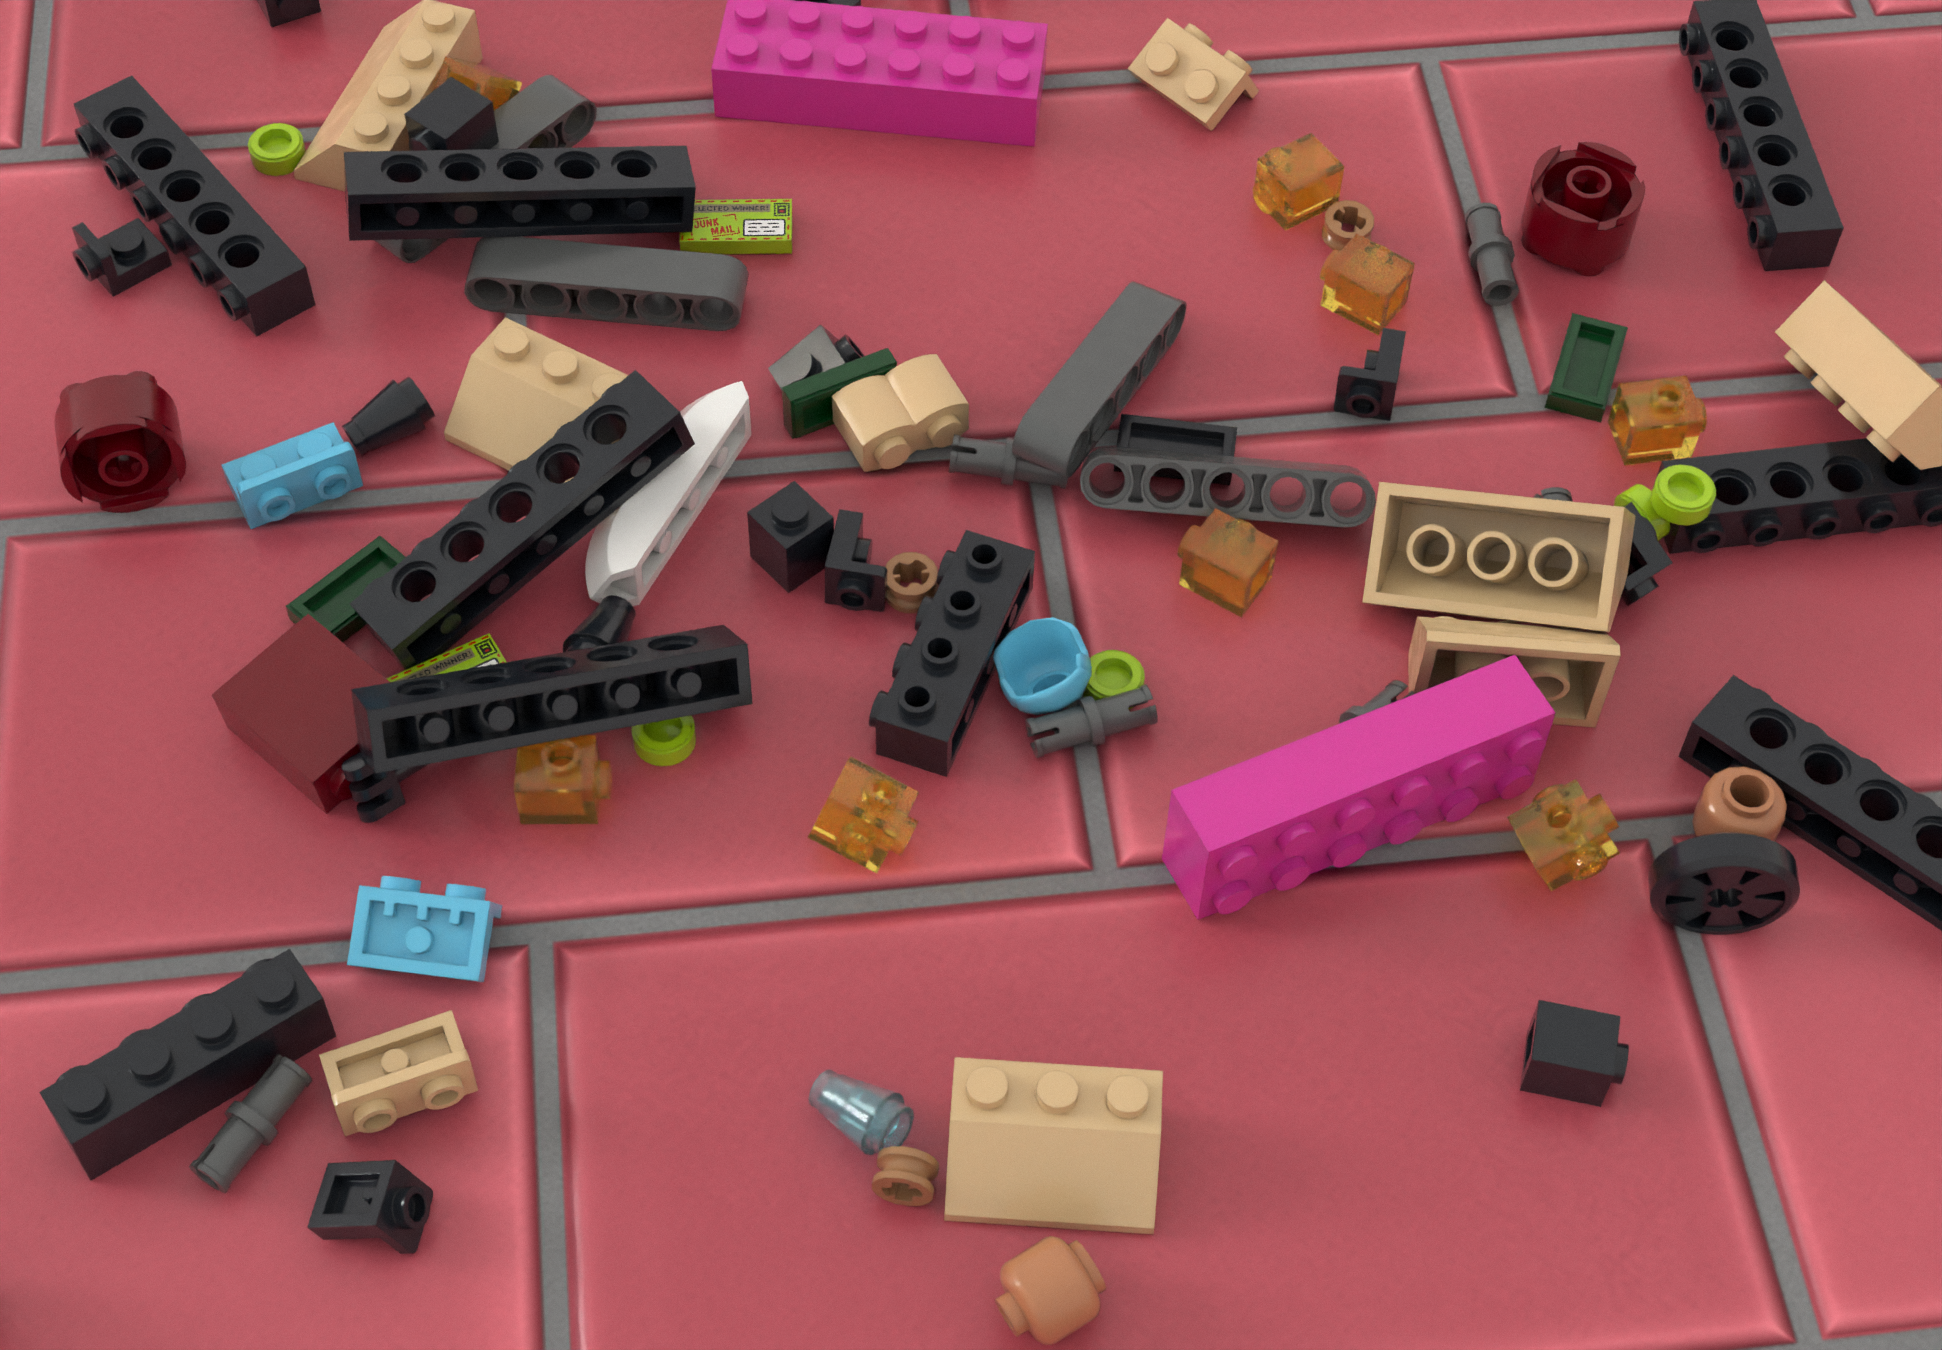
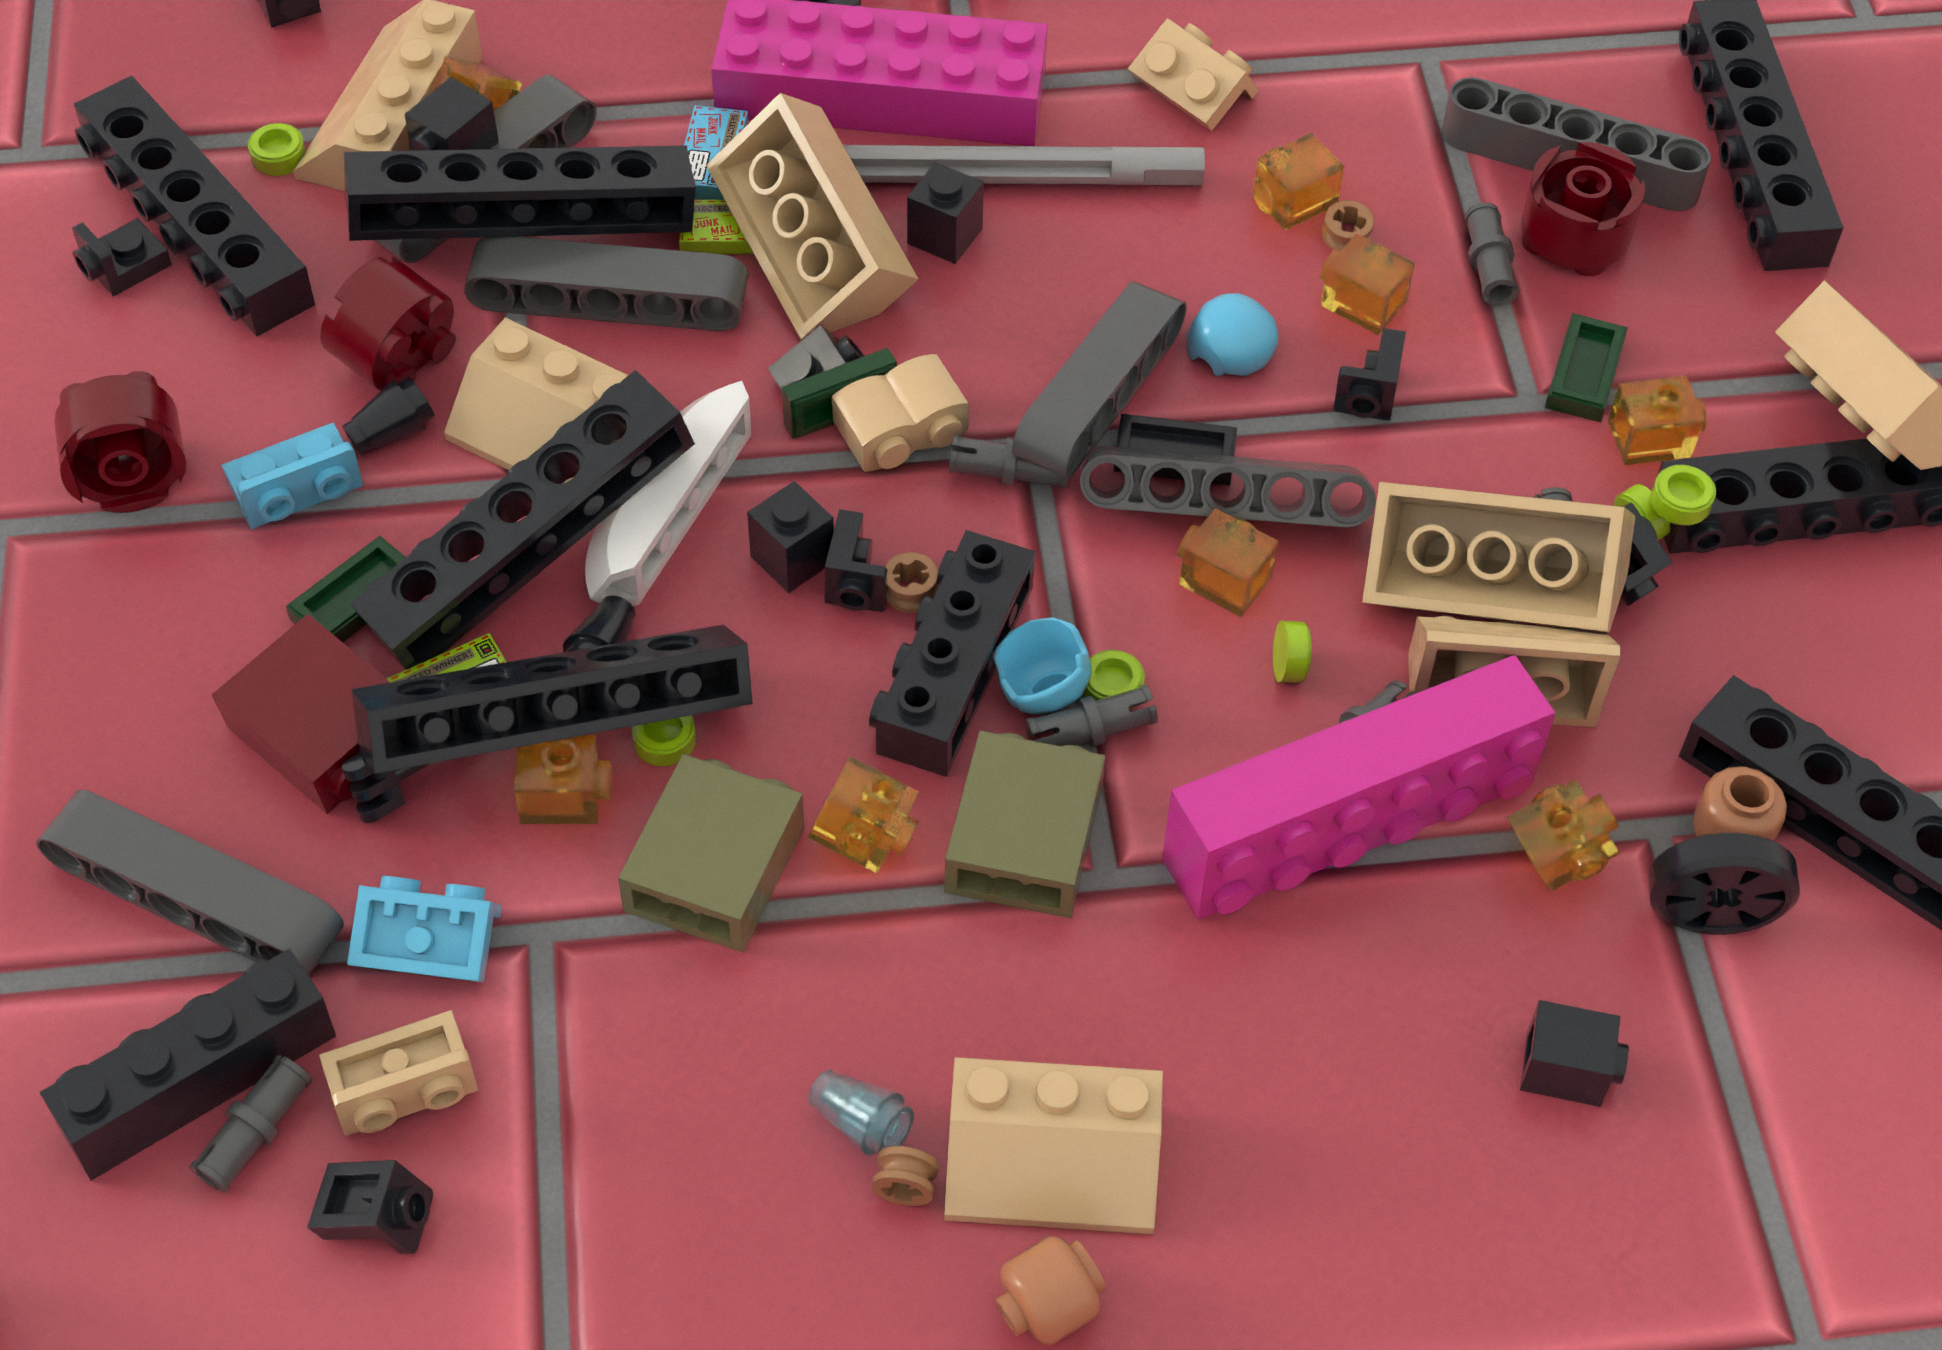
none -> dark grey beam [36,790,344,976]
none -> dark red brick [320,257,456,391]
none -> olive brick [618,754,805,953]
none -> medium azure tile [684,105,748,200]
none -> tan slope [706,93,919,340]
none -> light grey piece [843,145,1205,185]
none -> black brick [907,162,984,264]
none -> olive brick [944,731,1105,918]
none -> medium azure hair [1186,293,1279,376]
none -> lime tile [1273,621,1312,683]
none -> dark grey beam [1441,77,1711,211]

